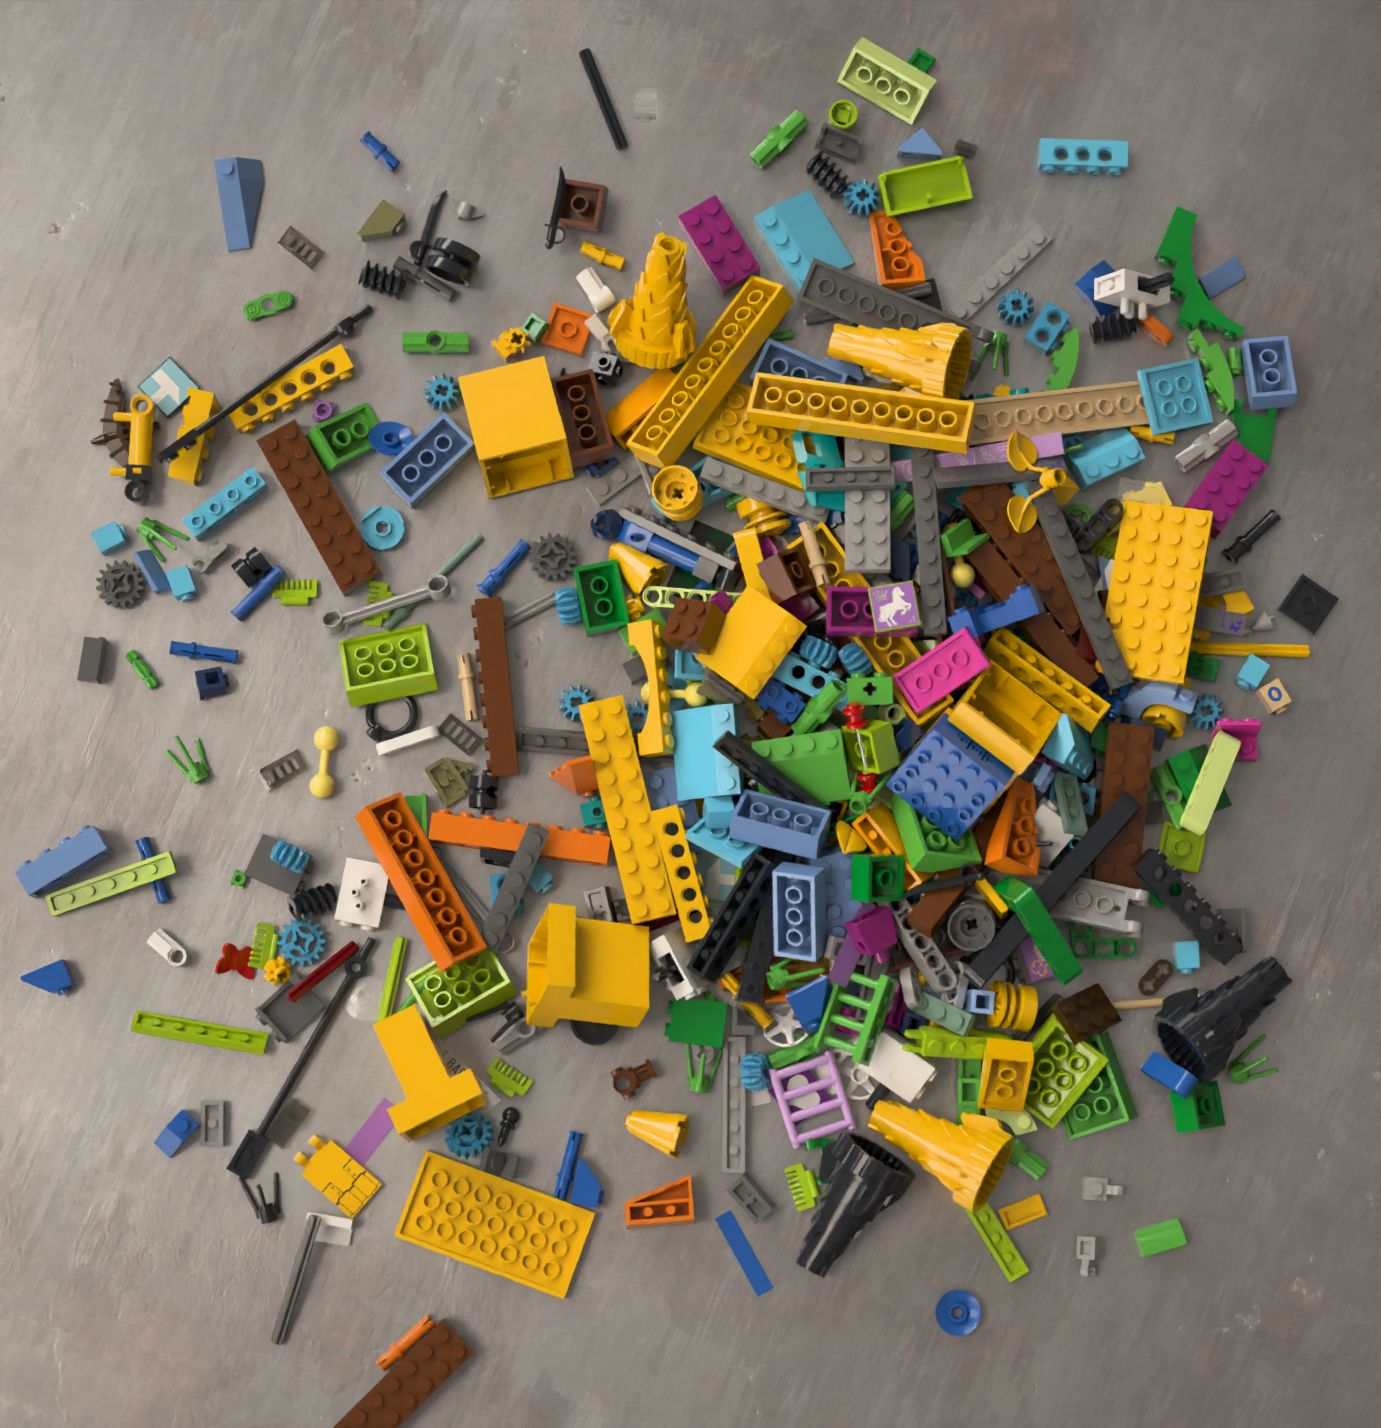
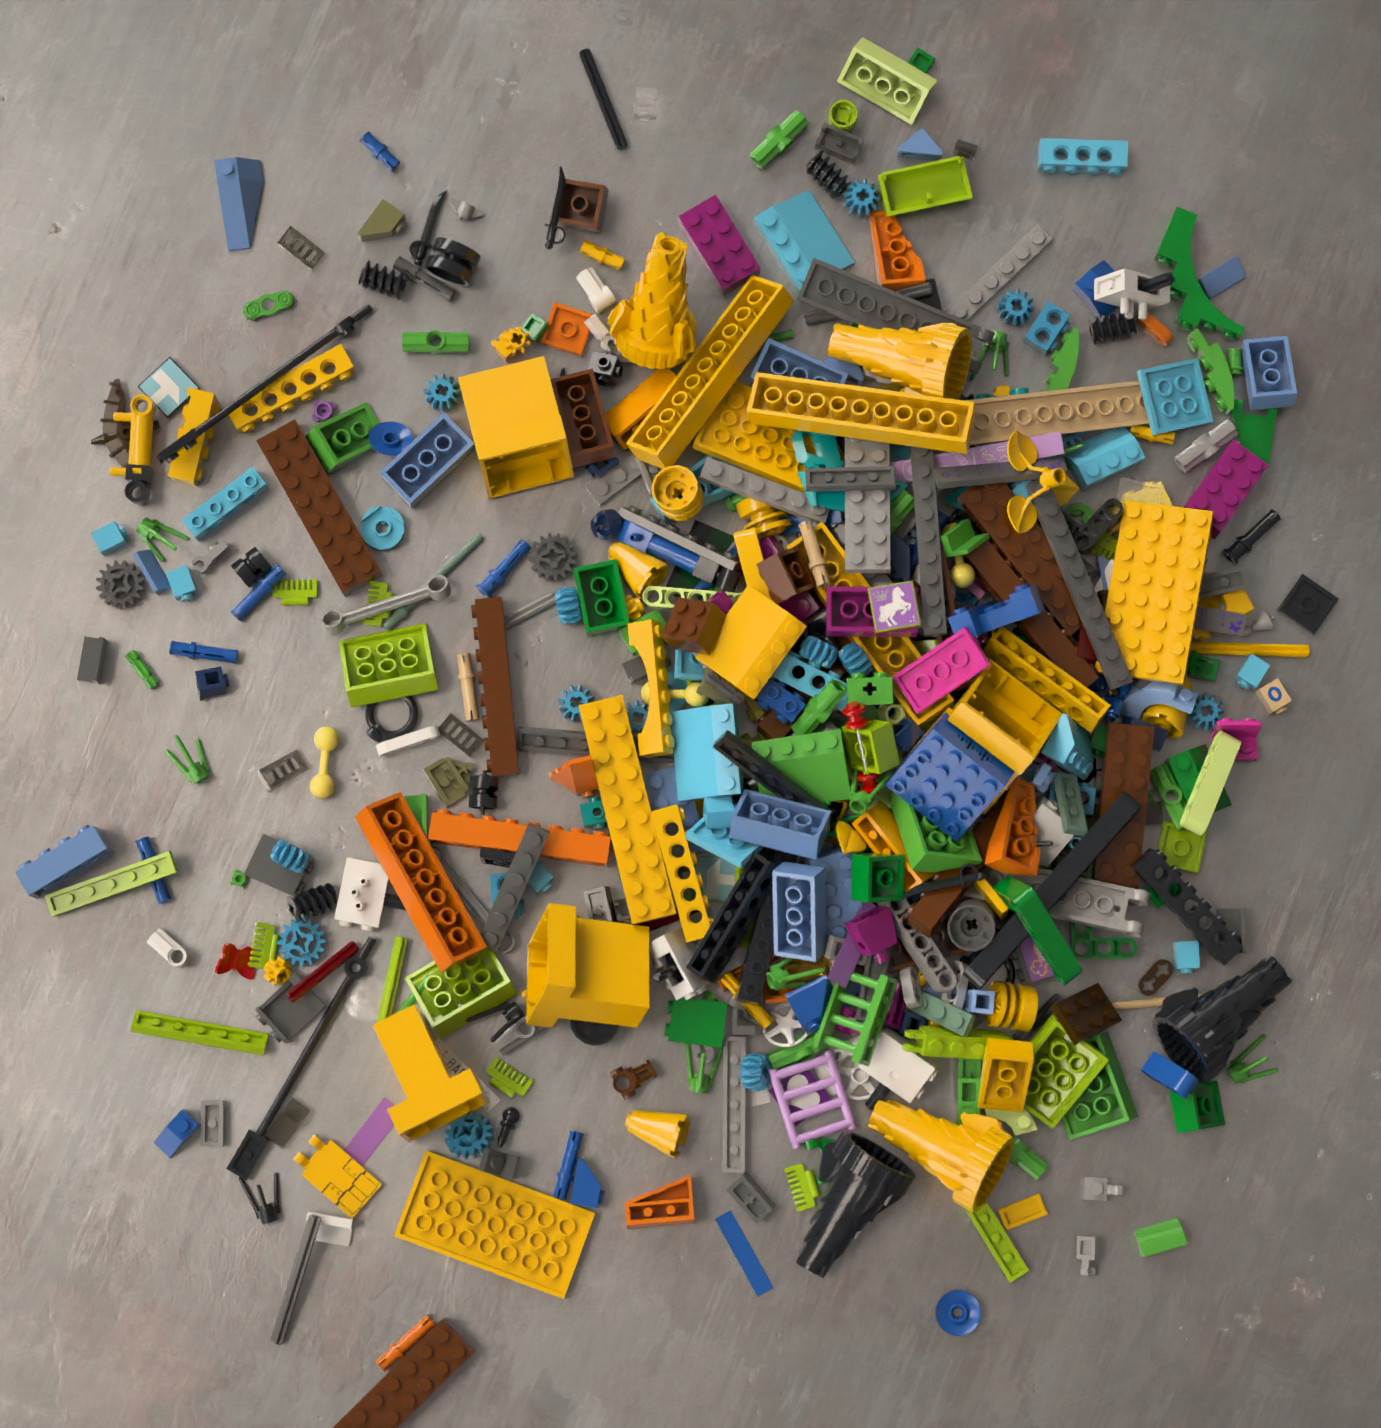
blue slope [20,959,75,996] -> none

